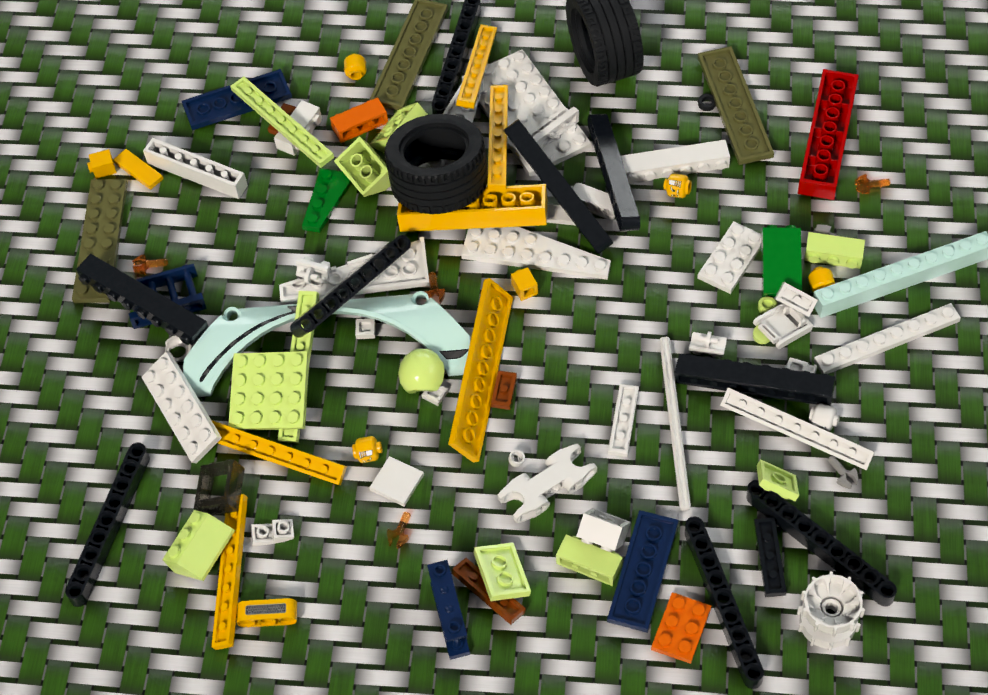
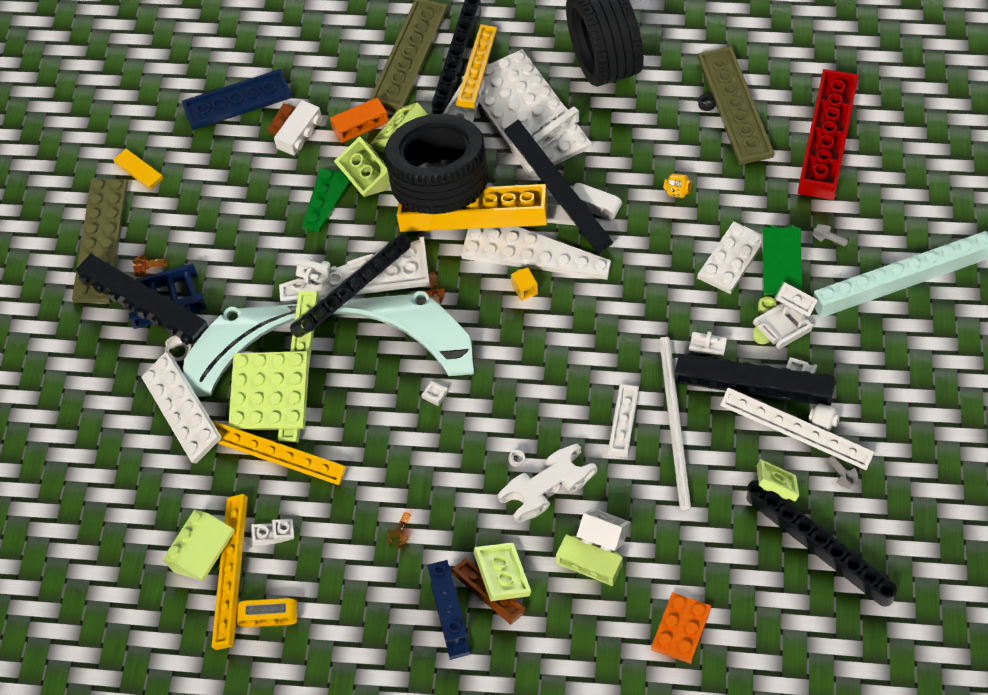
black beam [65,442,150,607] -> none
yellow brick [87,149,116,179] -> none
white brick [143,138,248,199] -> none
clear smoke window [194,459,245,516] -> none
yellowish green plate [230,76,334,168] -> none
yellow head [344,54,367,80] -> none
yellow head [352,436,383,463] -> none
white plate [355,318,375,339] -> none
white tile [369,456,424,507] -> none
yellowish green cylinder [398,349,445,394] -> none
yellow plate [448,278,513,463] -> none
yellow plate [487,85,508,191] -> none
dark orange plate [491,371,517,410] -> none
black beam [587,114,640,231] -> none
dark blue plate [607,510,679,633] -> none
white brick [621,140,730,183] -> none
black beam [685,516,764,689] -> none
black plate [754,517,787,597] -> none
white piece [797,571,865,652] -> none
yellowish green brick [804,232,865,269] -> none
yellow head [808,267,835,293] -> none
white plate [814,303,961,374] -> none
clear orange bar [854,174,890,195] -> none

